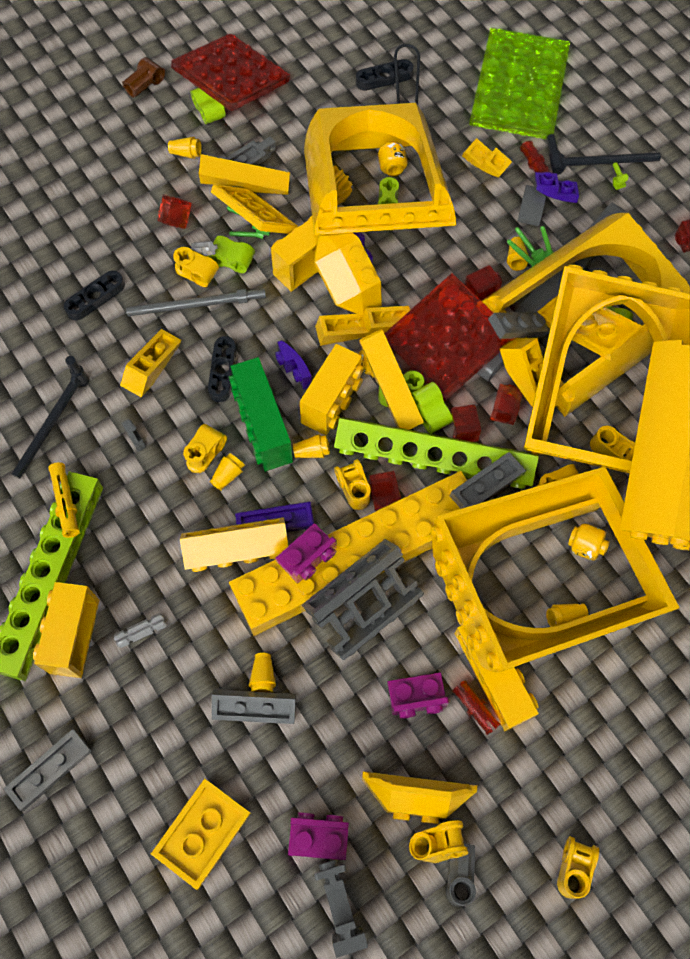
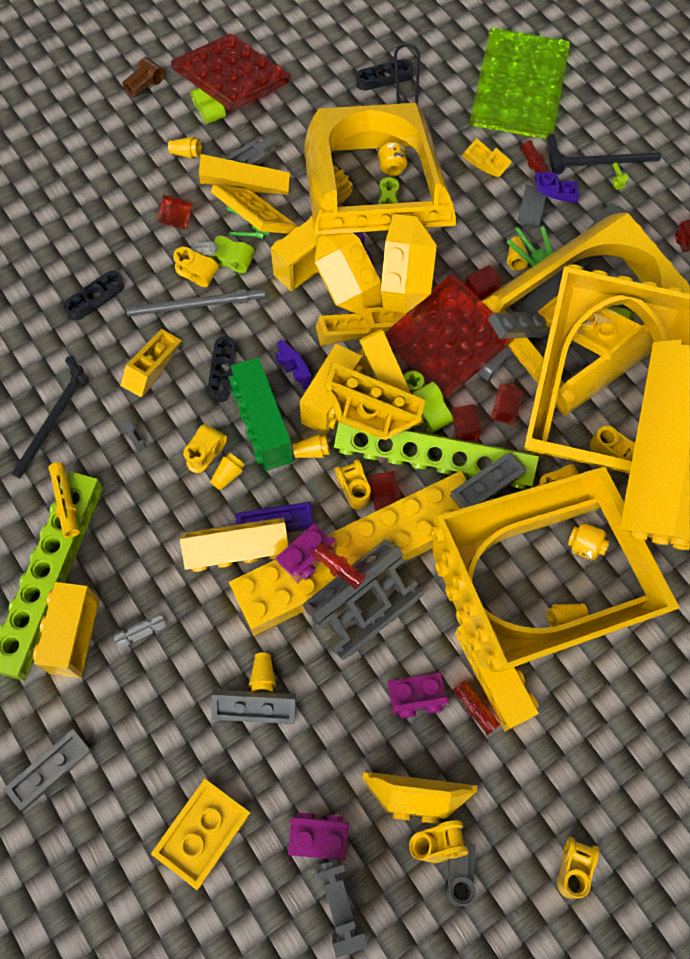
yellow slope [500,338,557,408] -> none
none -> clear red pin [312,542,366,590]
none -> yellow wedge [324,362,426,440]
none -> yellow wedge [381,214,437,313]

